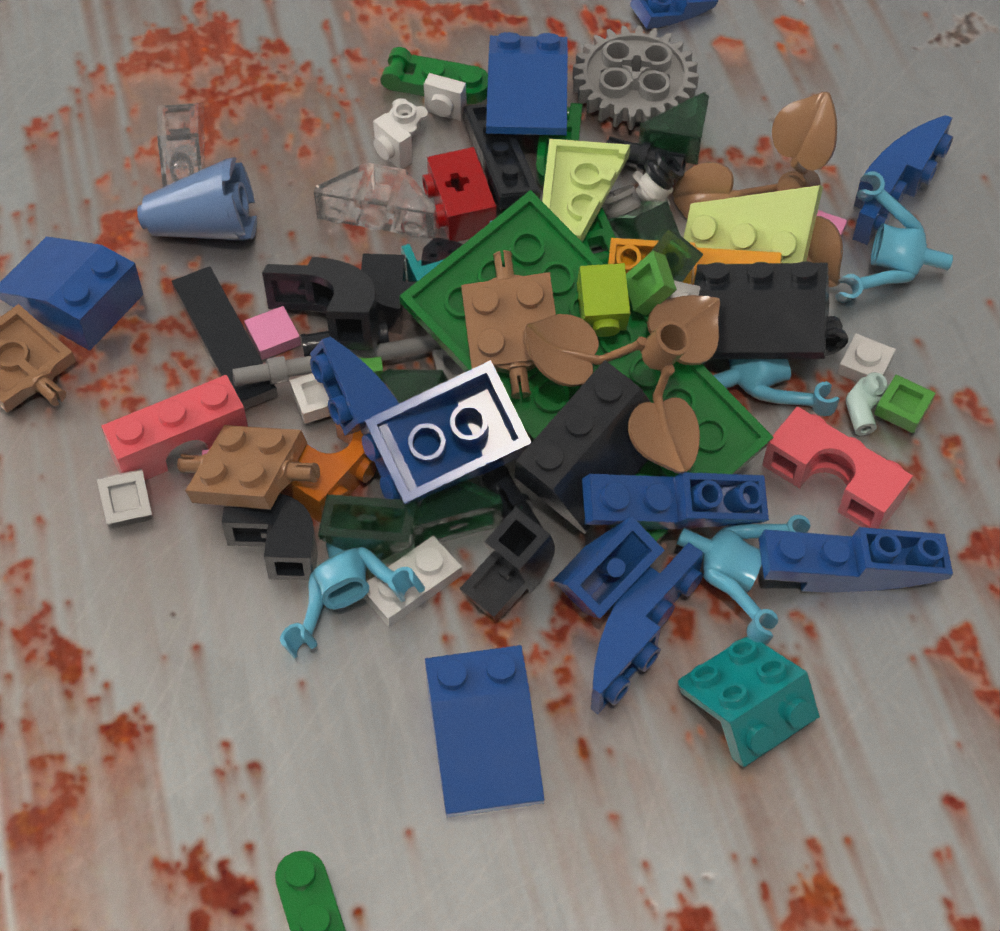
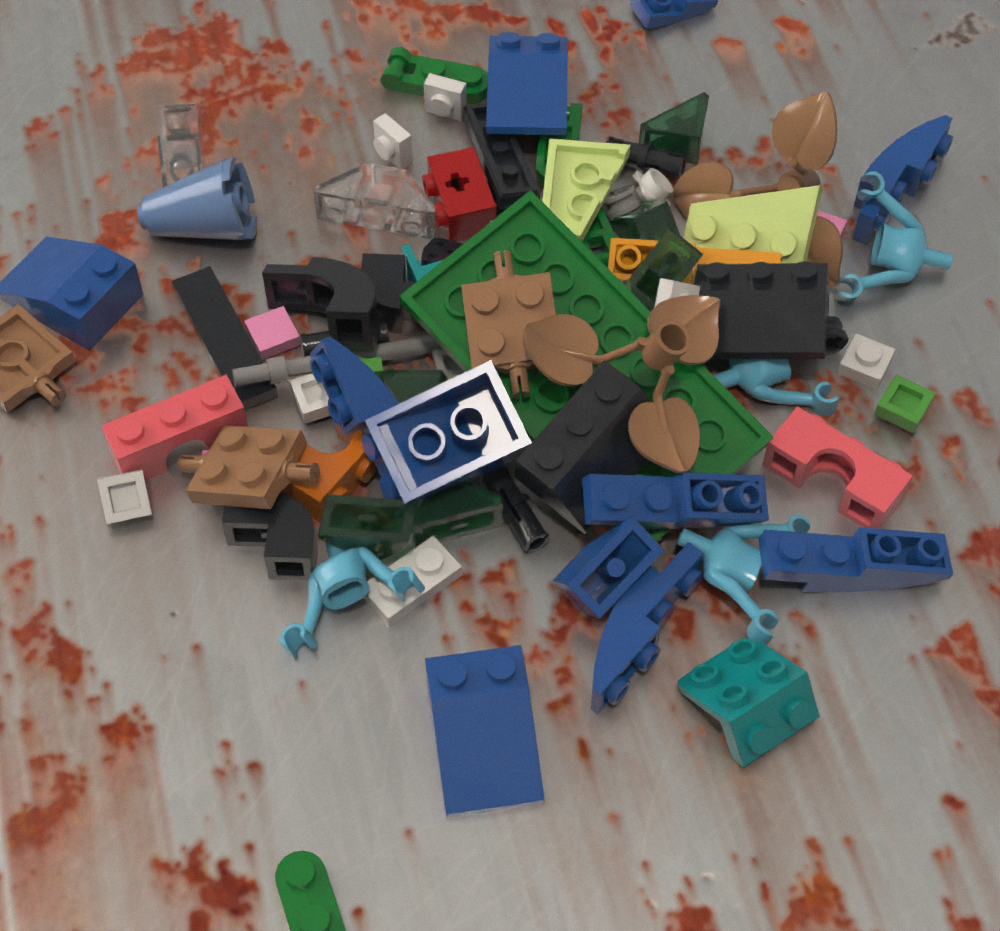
white plate [386,98,428,137] -> none
black brick [460,507,555,622] -> none
light grey gear [572,26,699,130] -> none
lime brick [577,263,630,337] -> none
bright green plate [626,250,677,316] -> none
black bush [644,149,684,190] -> none
light aqua arm [846,372,888,436] -> none

